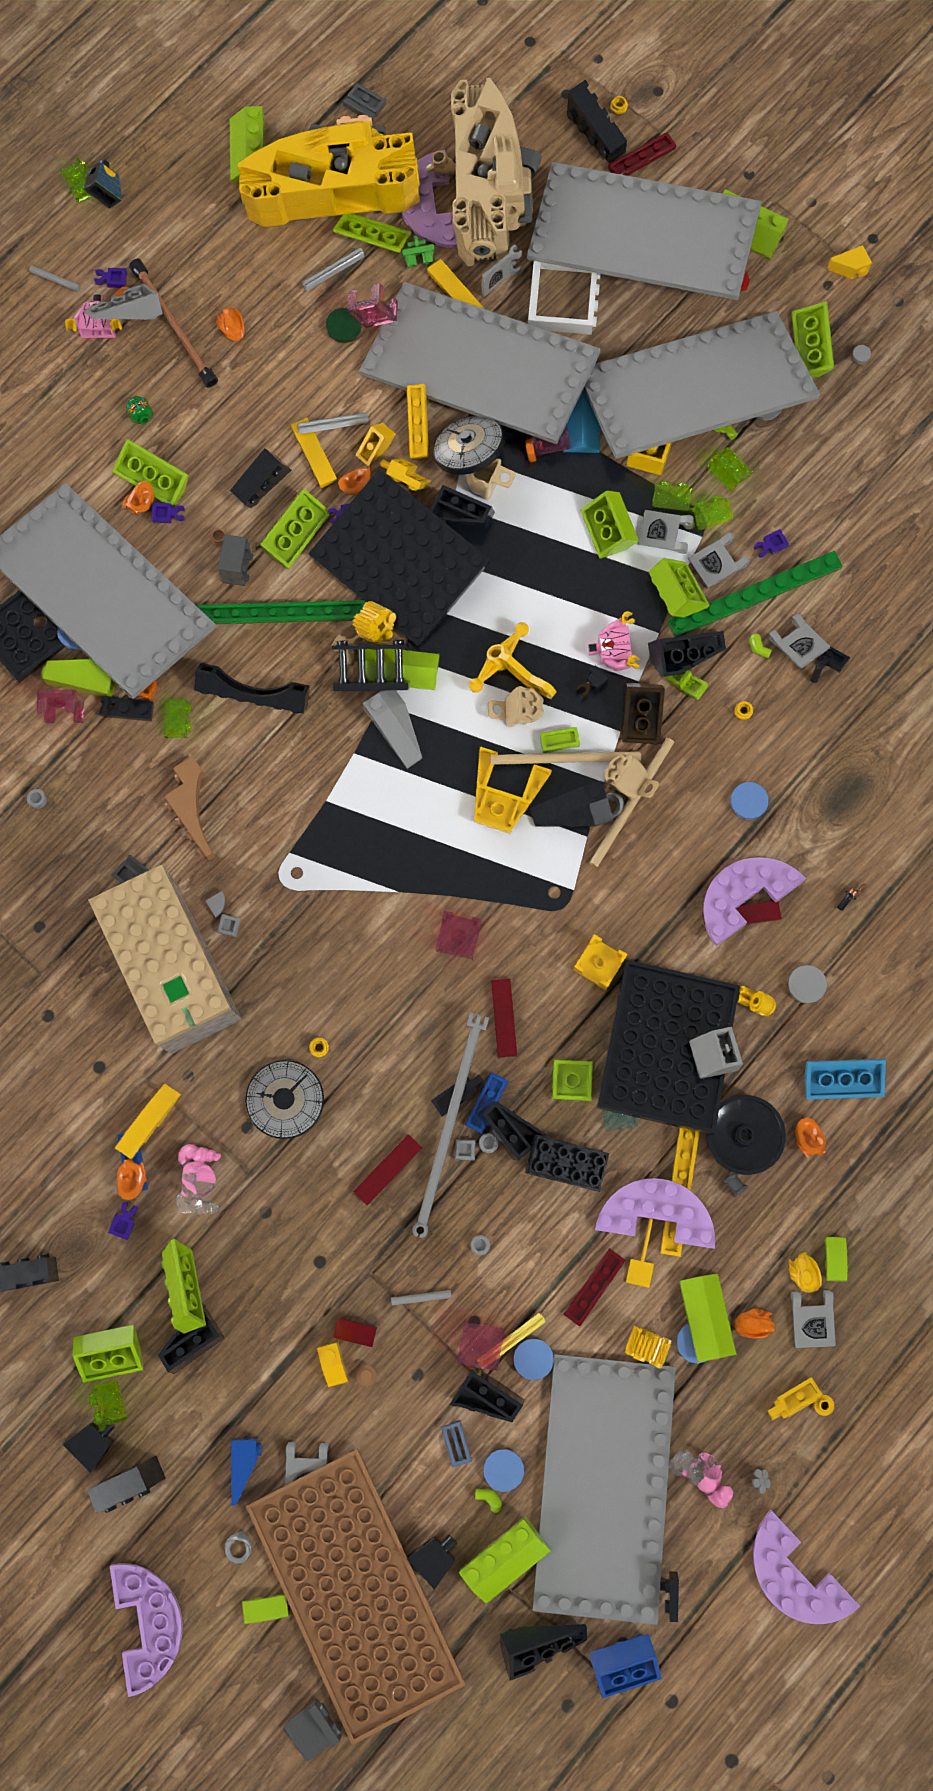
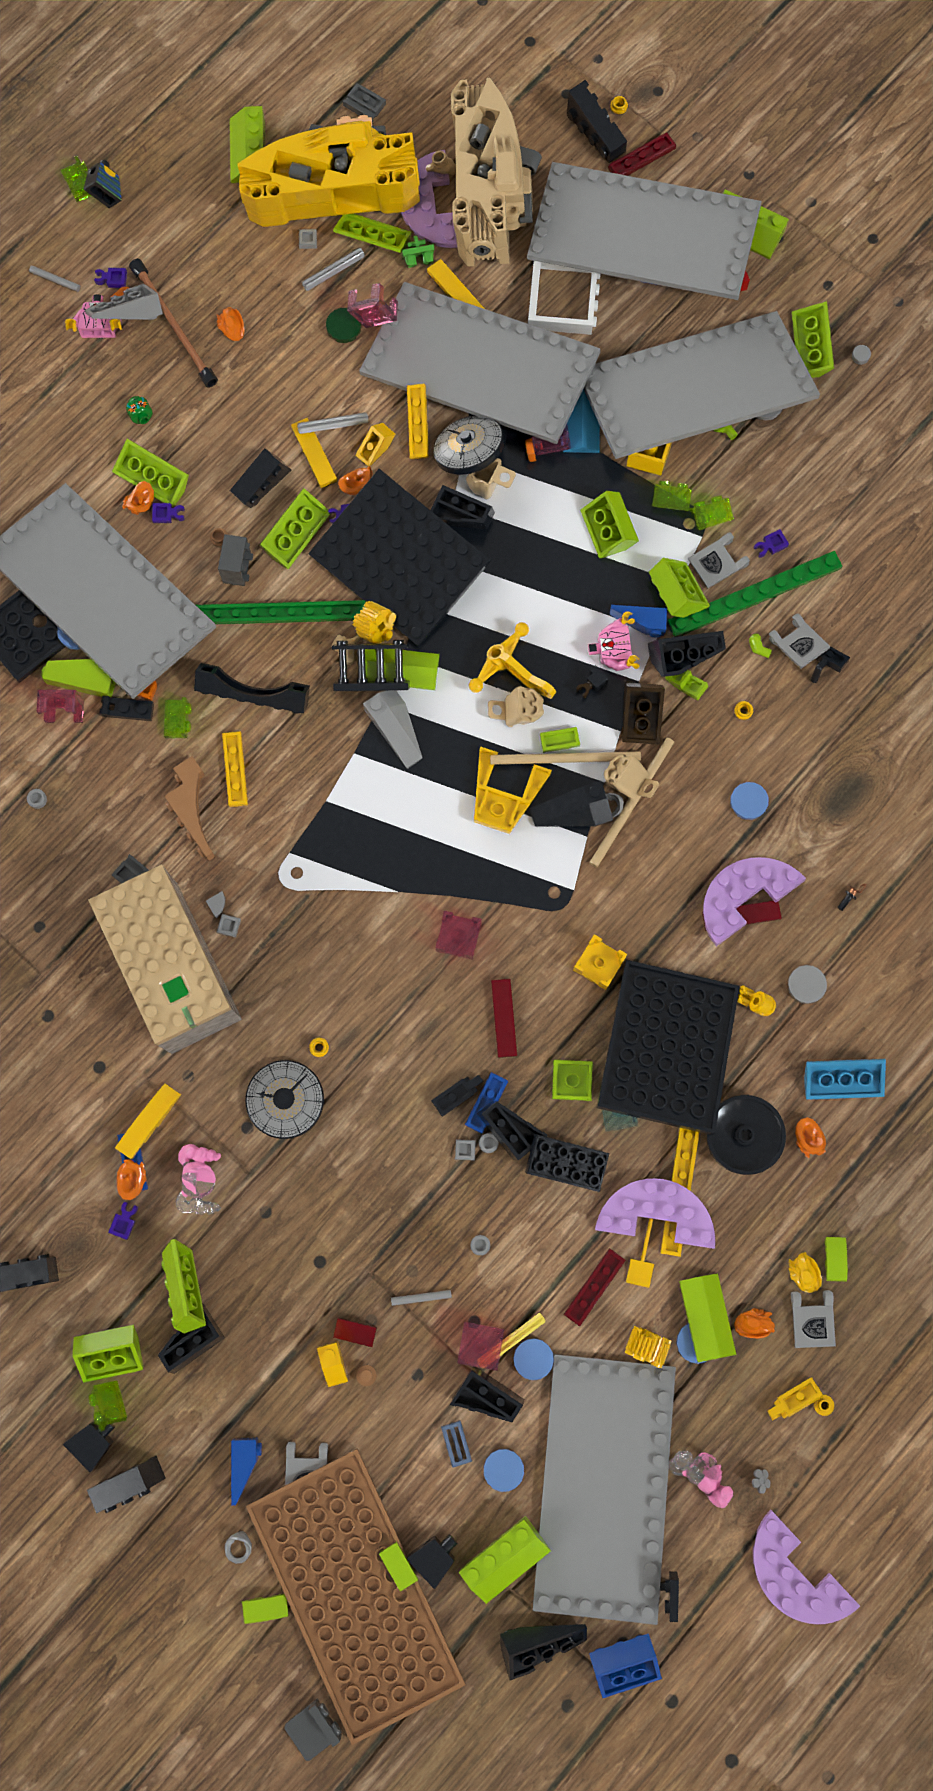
lavender plate [110,1563,183,1697] -> none
dark red tile [353,1134,422,1206] -> none
yellow plate [380,458,431,491] -> none
light grey hinge [412,1012,489,1238] -> none
lime arm [475,1489,502,1513] -> none
light grey flag [481,245,522,297] -> none
light grey flag [638,510,694,554] -> none
light grey slope [689,1027,743,1079] -> none
clear neon green bracket [708,447,753,491] -> none
dark grey bush [722,1173,748,1197] -> none
yellow slope [827,245,872,279] -> none
none -> yellow tile [222,731,248,807]
none -> light grey tile [299,229,317,249]
none -> lime tile [379,1541,418,1592]
none -> blue slope [610,605,667,638]

